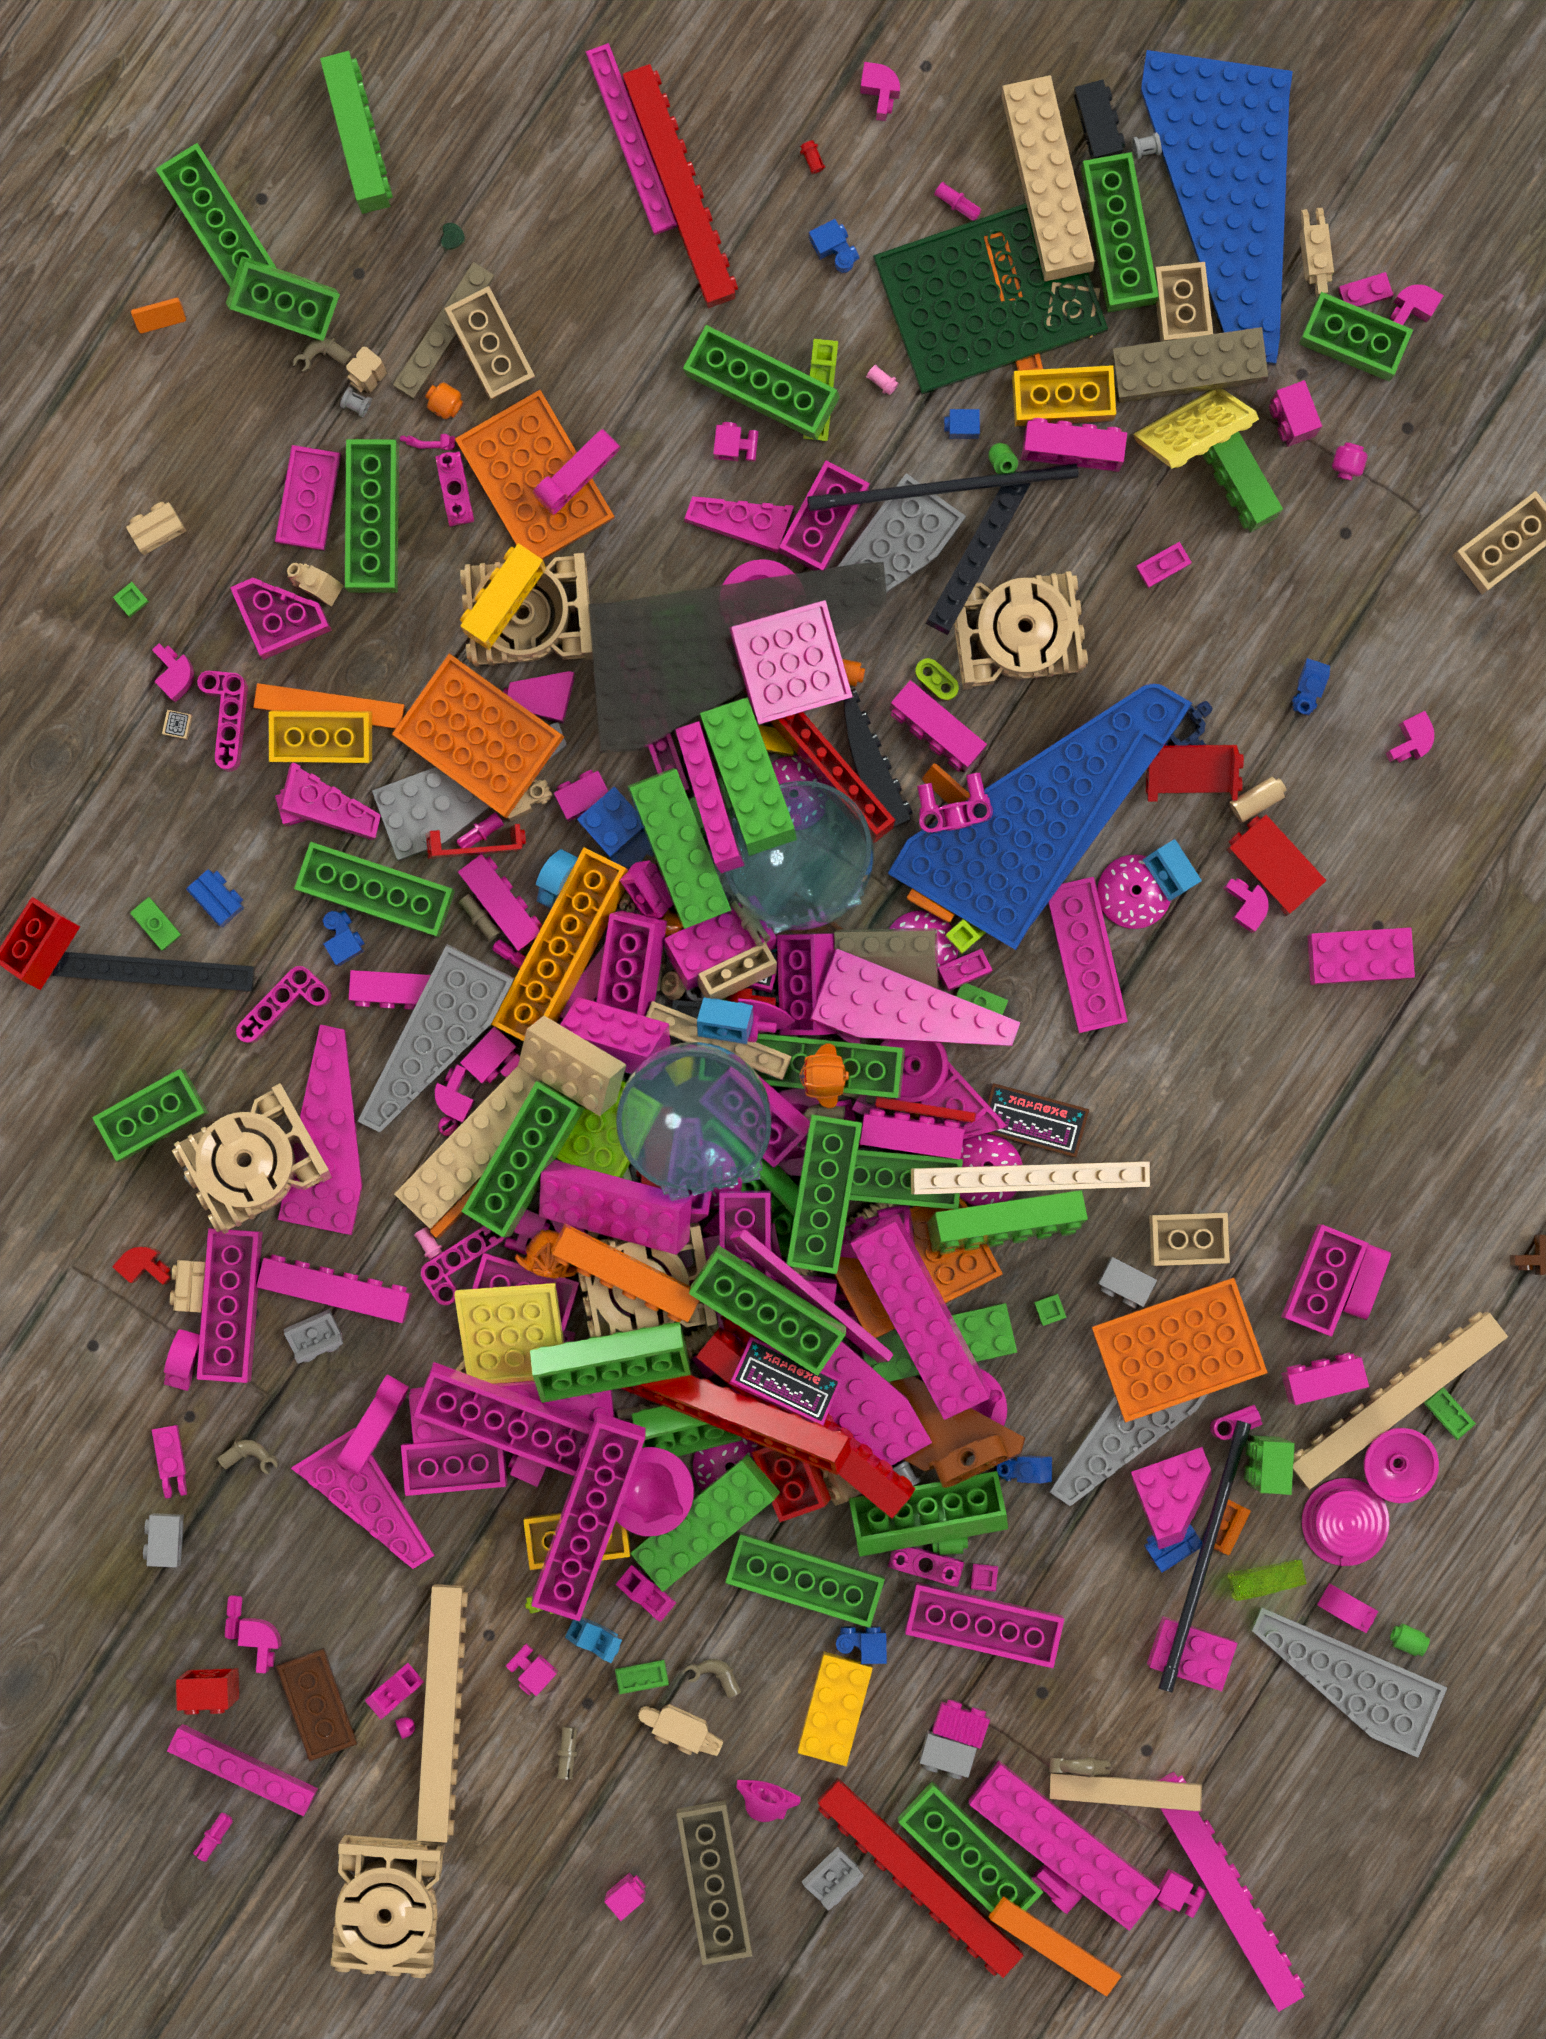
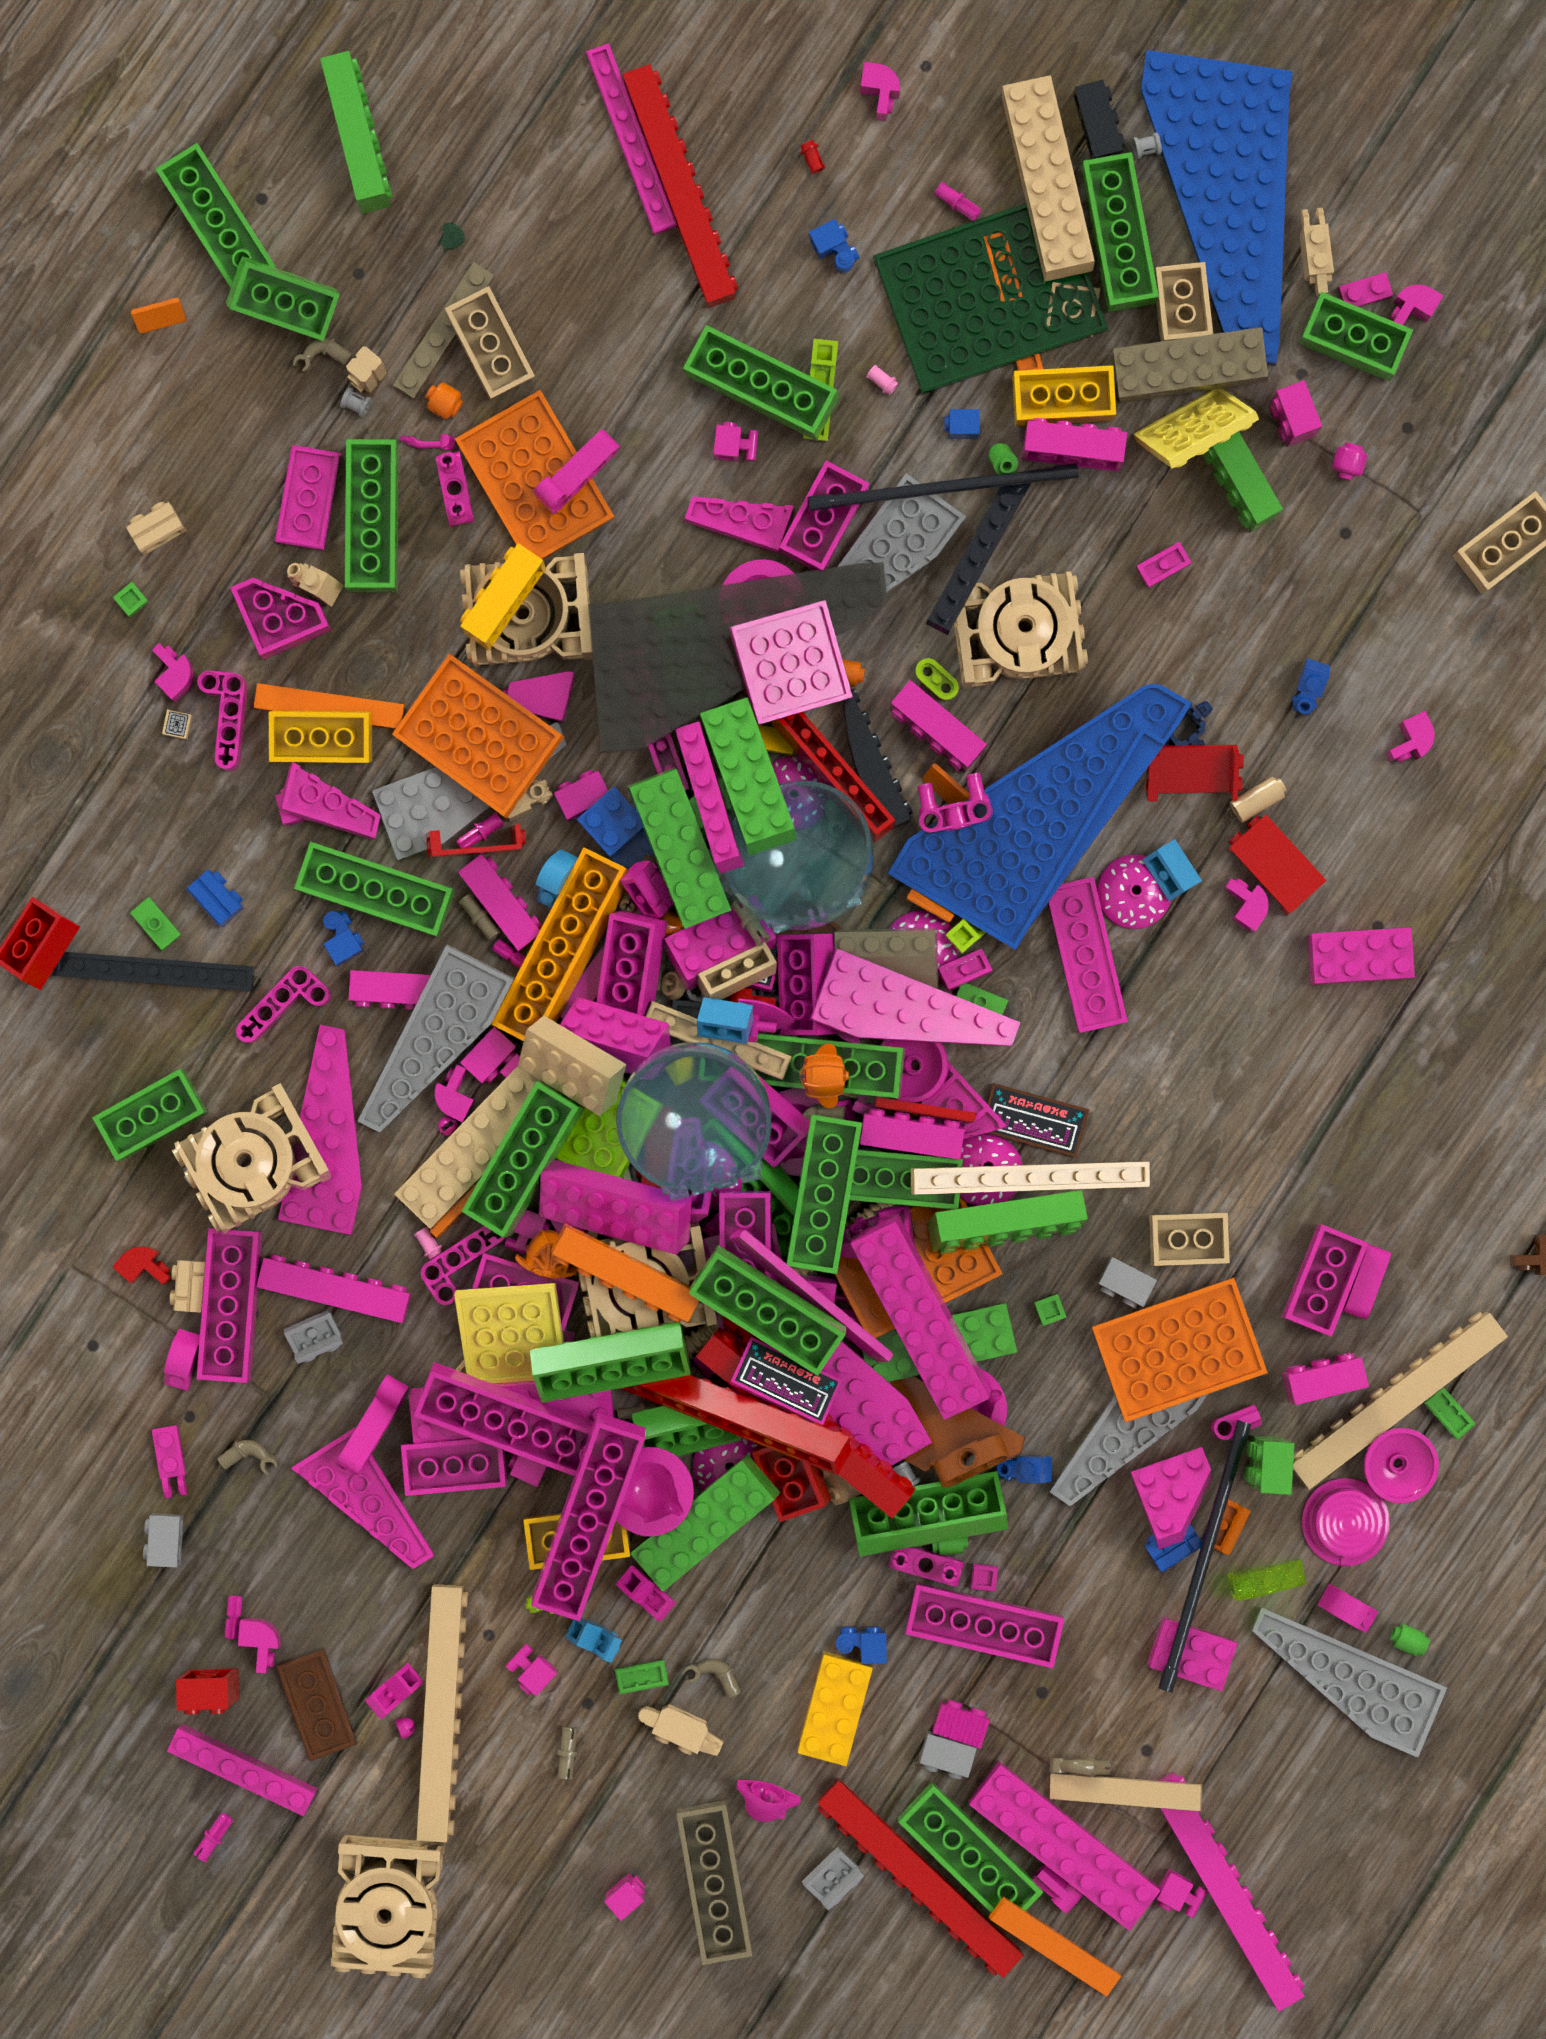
bright green brick [725,1532,885,1628] -> none

